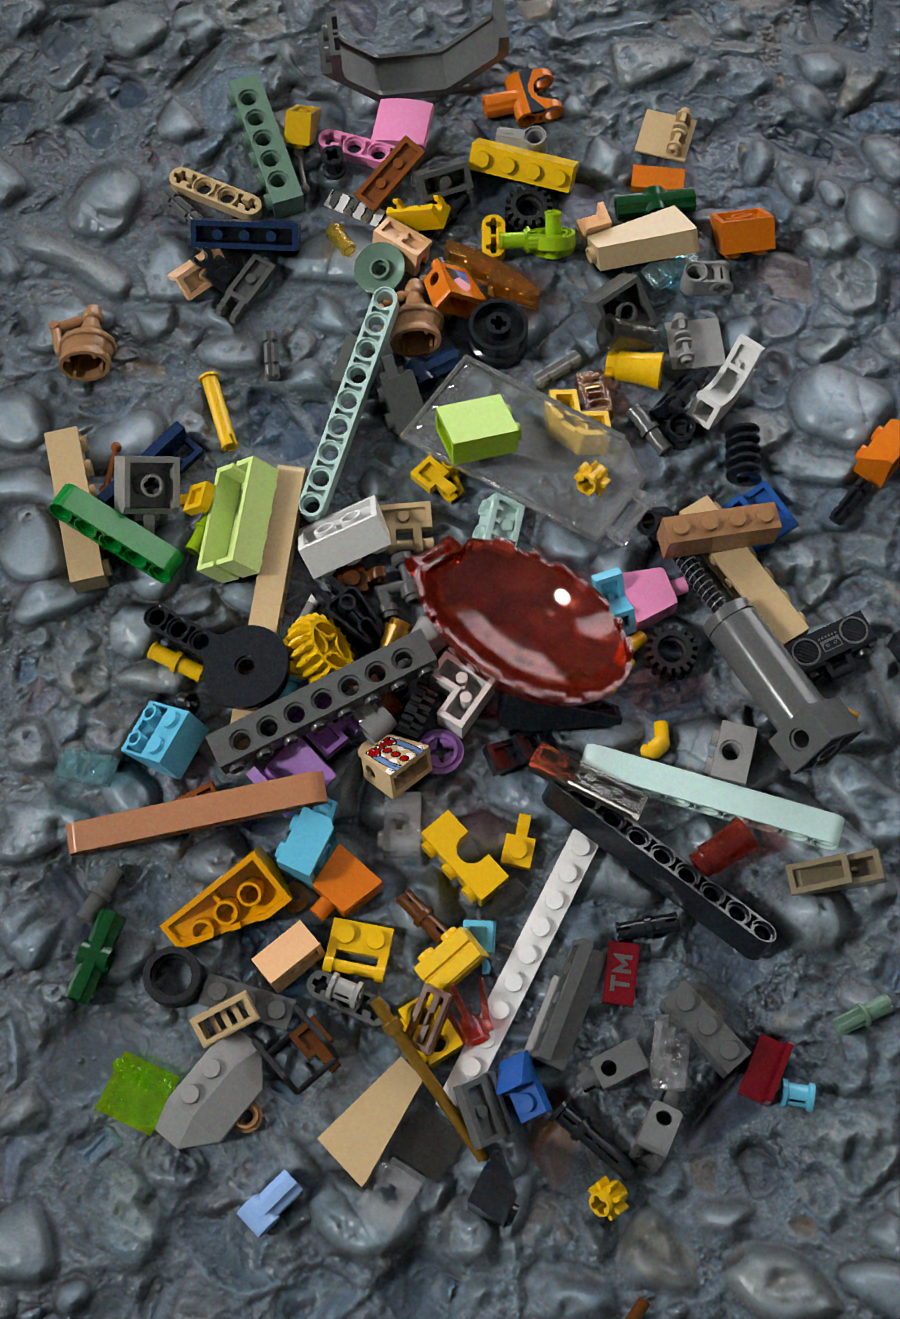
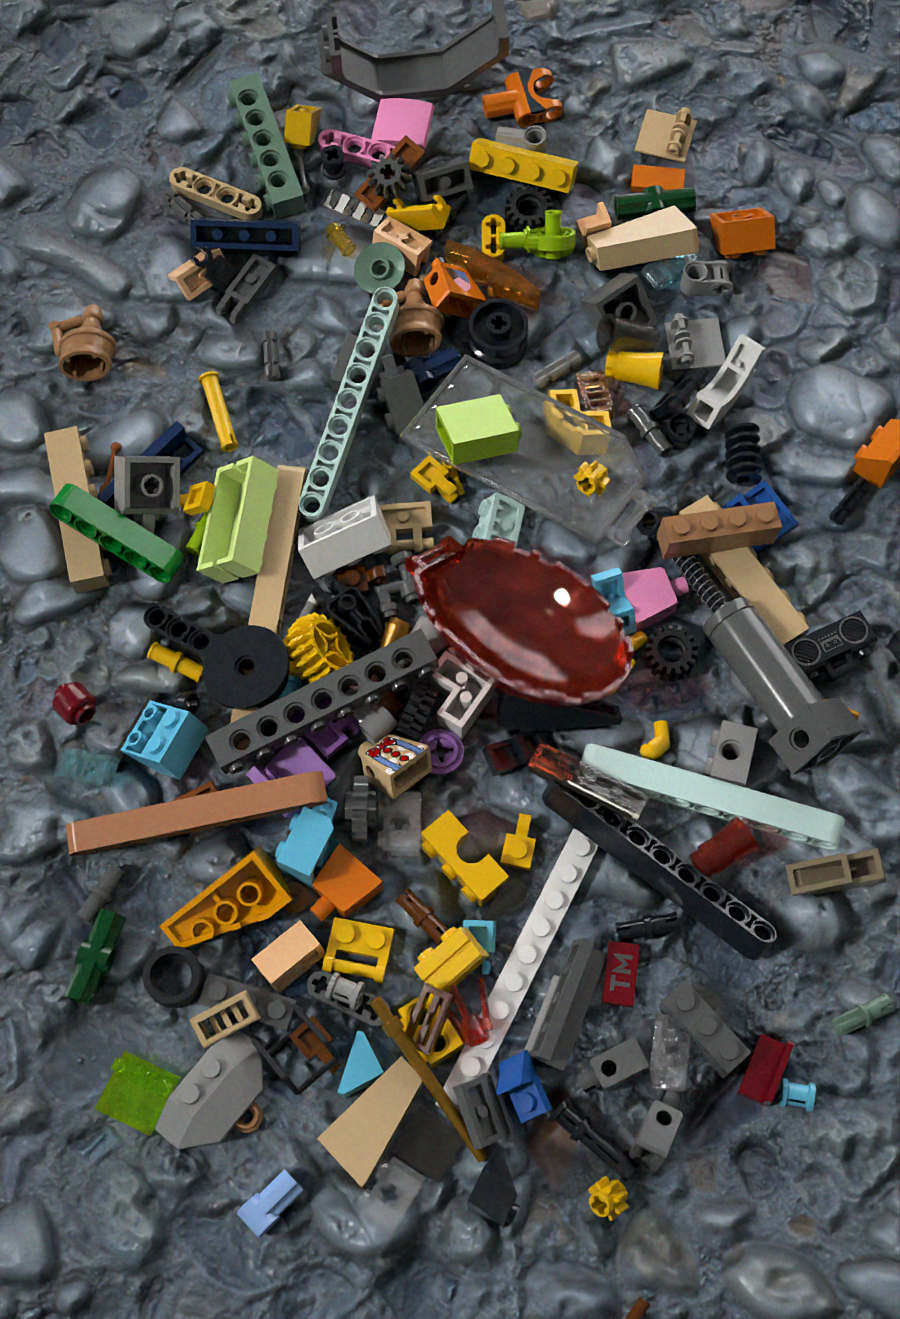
none -> dark red head [52,682,97,725]
none -> medium azure slope [337,1030,384,1098]
none -> dark grey gear [345,776,377,842]
none -> dark grey gear [367,152,412,200]

